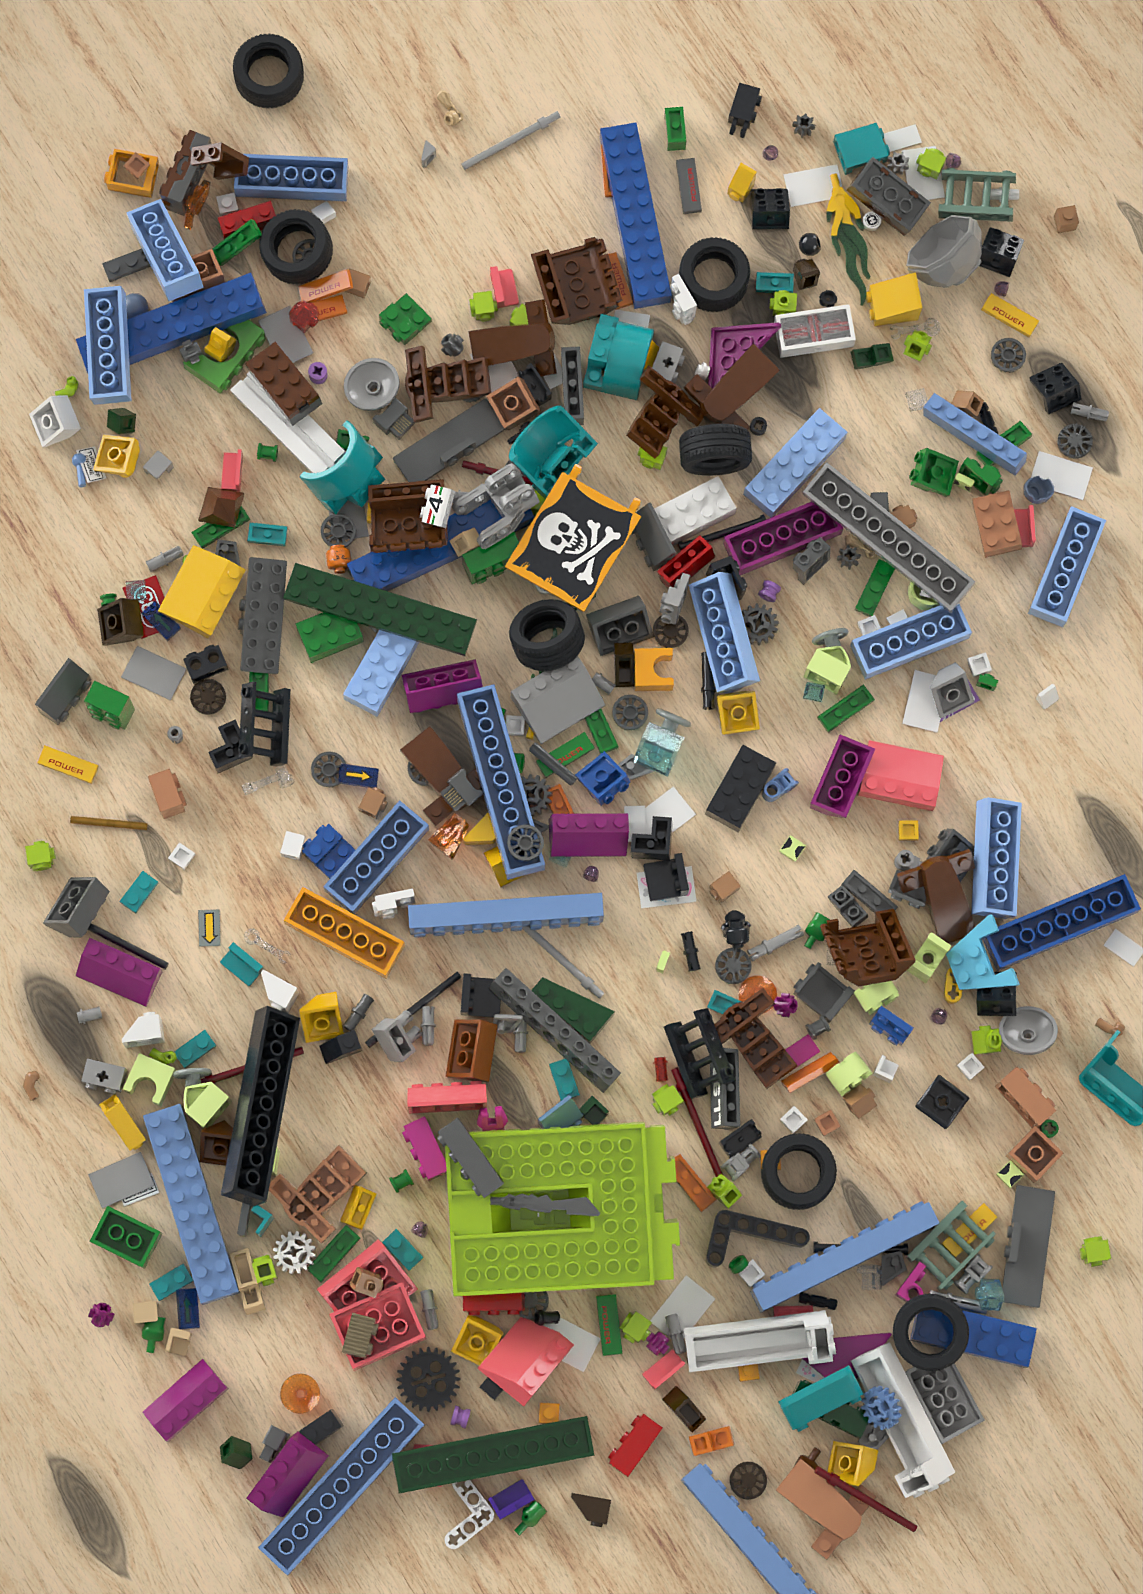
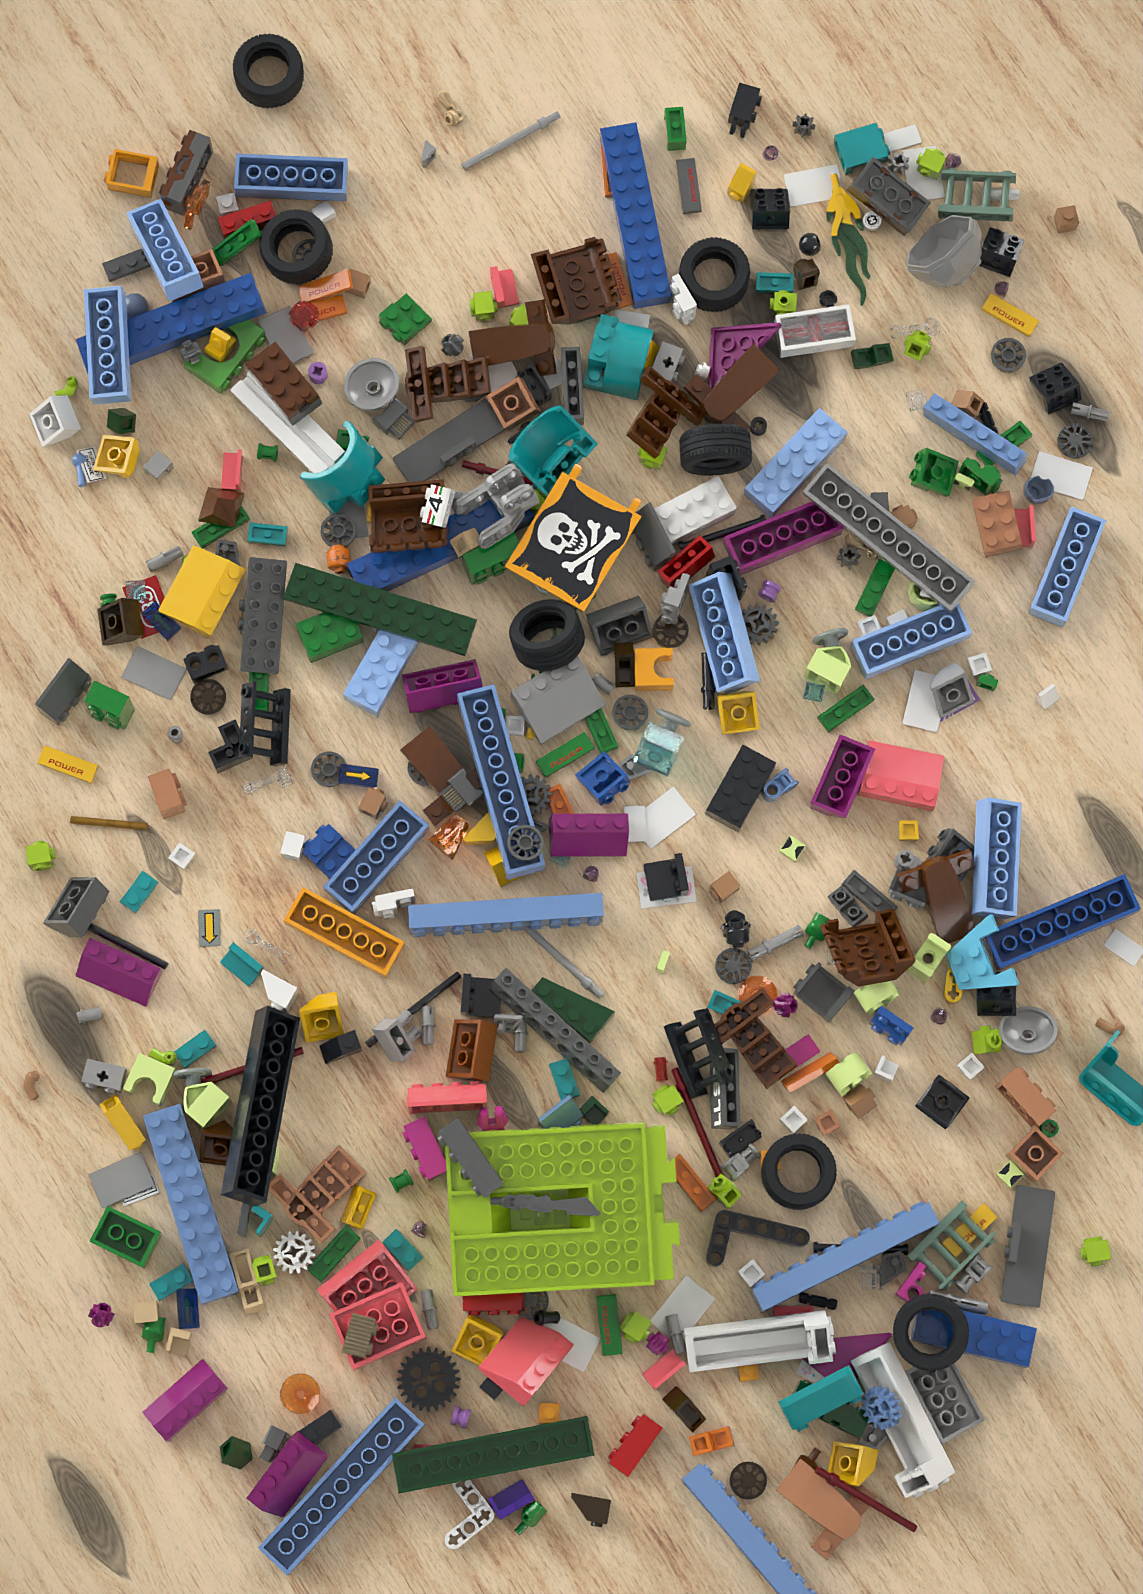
white slope [122,1012,165,1048] -> none
nougat plate [124,152,150,179] -> none
reddish brown panel [190,142,249,180] -> none
dark grey pin [342,994,374,1031] -> none
medium nougat brick [349,1267,383,1298] -> none
dark grey axle [529,743,577,785] -> none
black brick [631,816,673,861] -> none
black pin [681,931,701,972] -> none
green tile [729,1255,749,1274] -> none
dark grey plate [793,537,831,585] -> none
dark grey bush [805,1016,831,1040] -> none
yellow slope [866,273,922,326] -> none
clear light blue brick [975,1279,1004,1311] -> none

